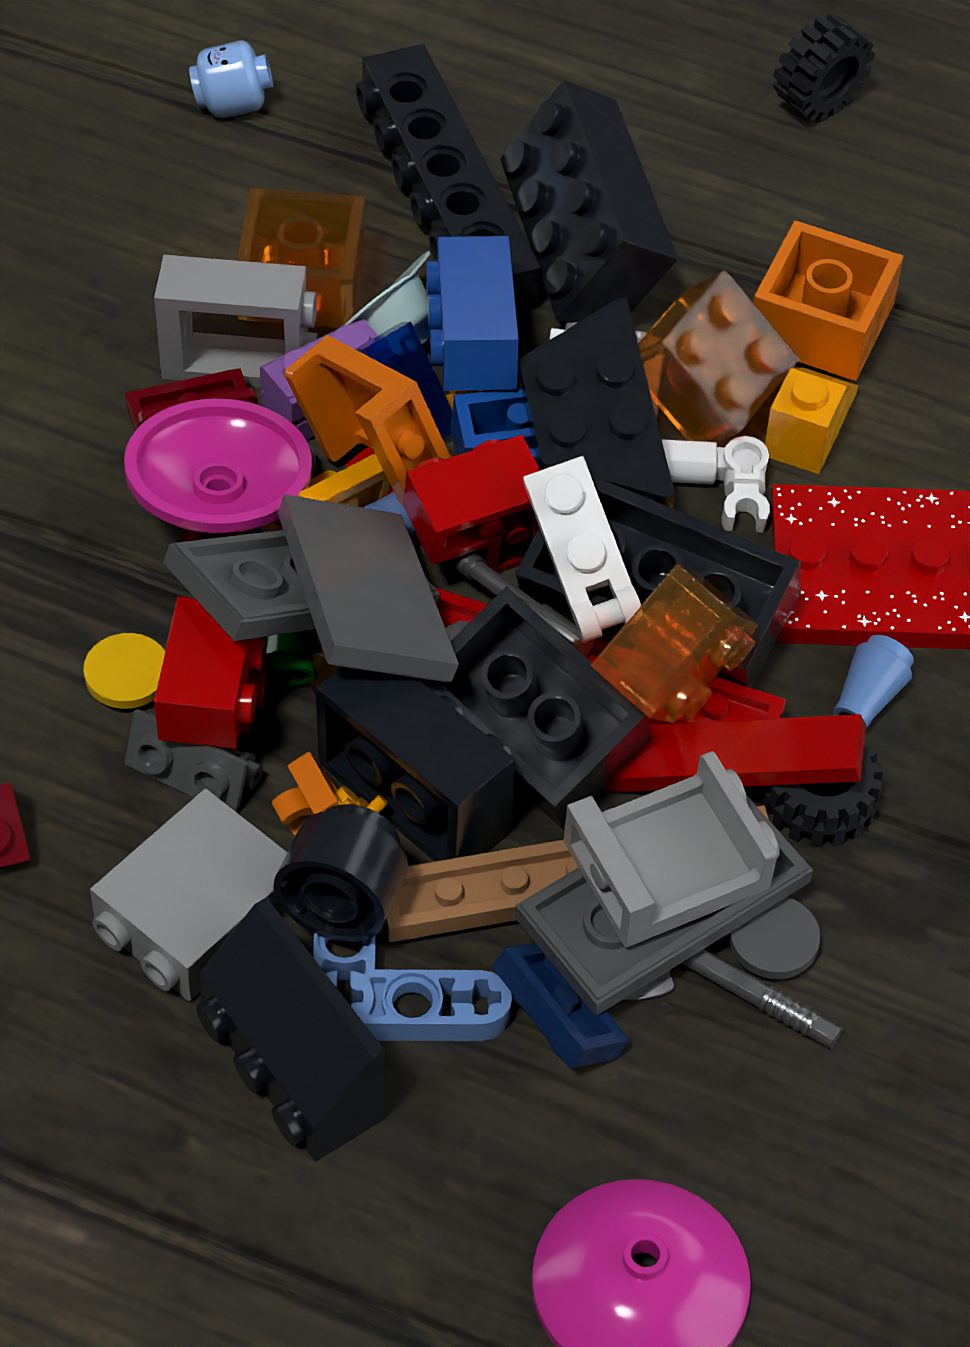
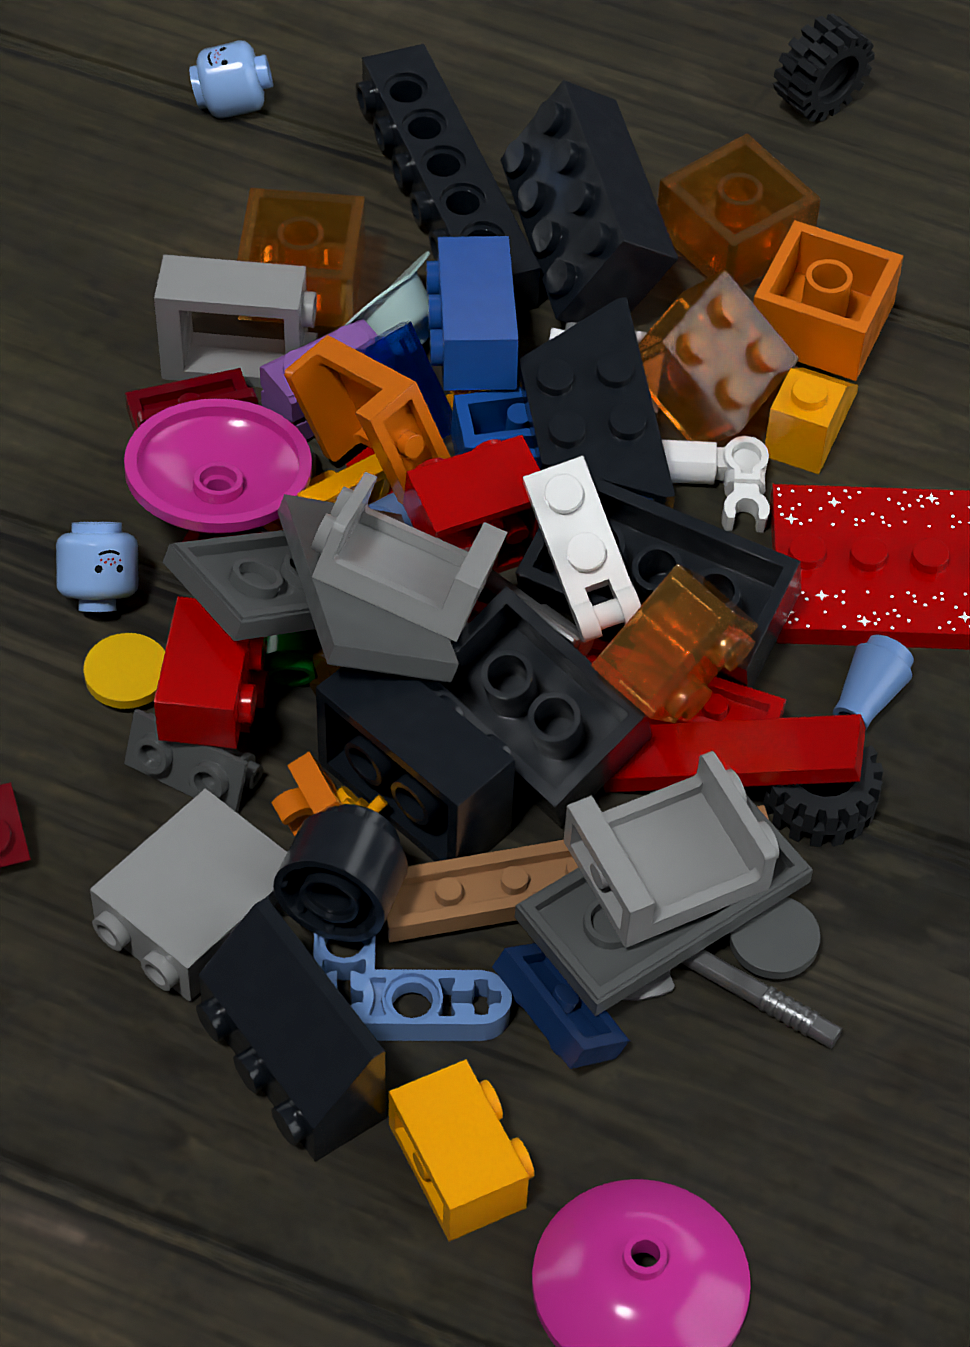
none -> light blue head [56,522,138,612]
none -> light grey panel [311,472,508,642]
none -> light orange brick [389,1059,534,1241]
none -> clear orange brick [657,133,821,295]

